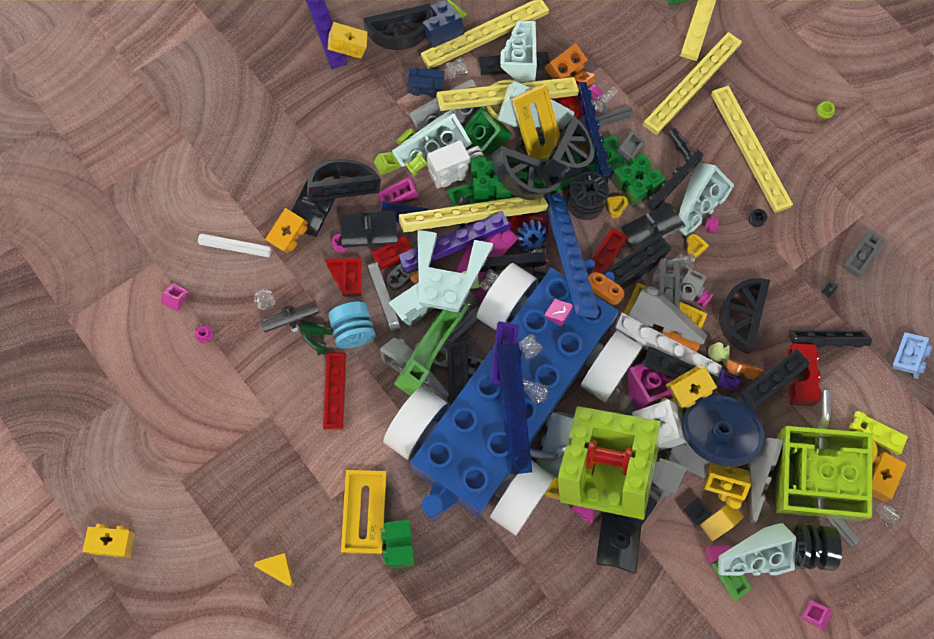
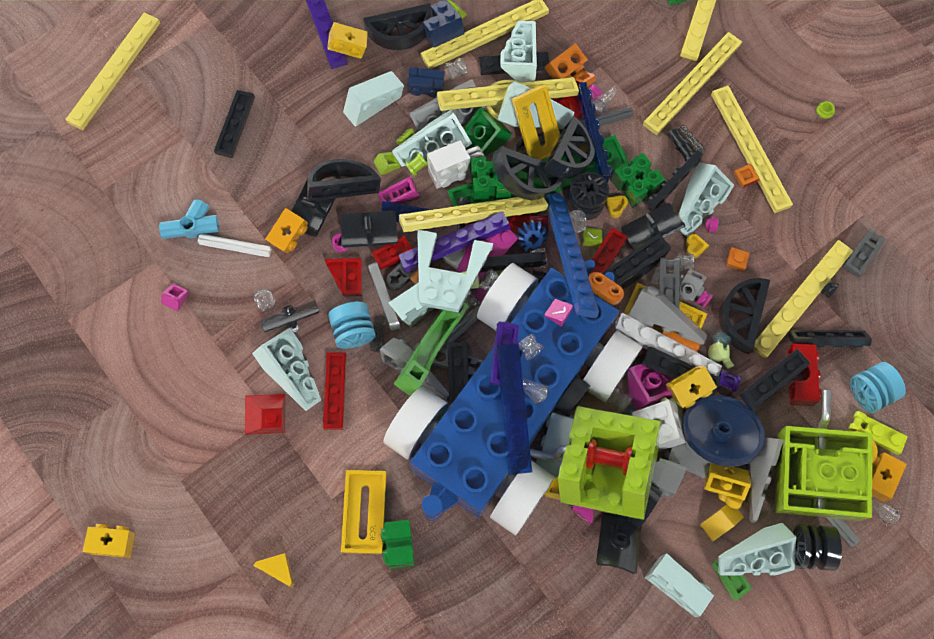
dark pink plate [194,325,213,343] -> none
dark green plant [300,321,333,356] -> none
dark grey tile [617,131,645,162] -> none
black plate [682,497,712,527] -> none
dark pink slope [705,545,731,564] -> none
orange plate [726,359,763,380] -> none
black bush [749,209,767,227] -> none
dark pink slope [801,599,832,632] -> none
light blue bracket [893,333,932,379] -> none
none -> light yellow plate [65,13,160,130]
none -> medium azure piece [159,199,220,239]
none -> black plate [214,90,255,158]
none -> red slope [245,394,286,435]
none -> light aqua wedge [252,328,321,411]
none -> light aqua wedge [343,71,404,127]
none -> clear smoke axle [370,315,387,353]
none -> white tile [443,248,466,269]
none -> black tyre [556,377,591,417]
none -> clear wheel [569,210,586,233]
none -> lime slope [582,228,602,247]
none -> light aqua wedge [644,553,714,617]
none -> clear smoke axle [678,125,705,153]
none -> clear light blue plate [712,332,731,348]
none -> orange plate [726,247,750,272]
none -> orange plate [733,164,759,188]
none -> light yellow plate [753,240,853,359]
none -> medium azure wheel [850,362,906,413]

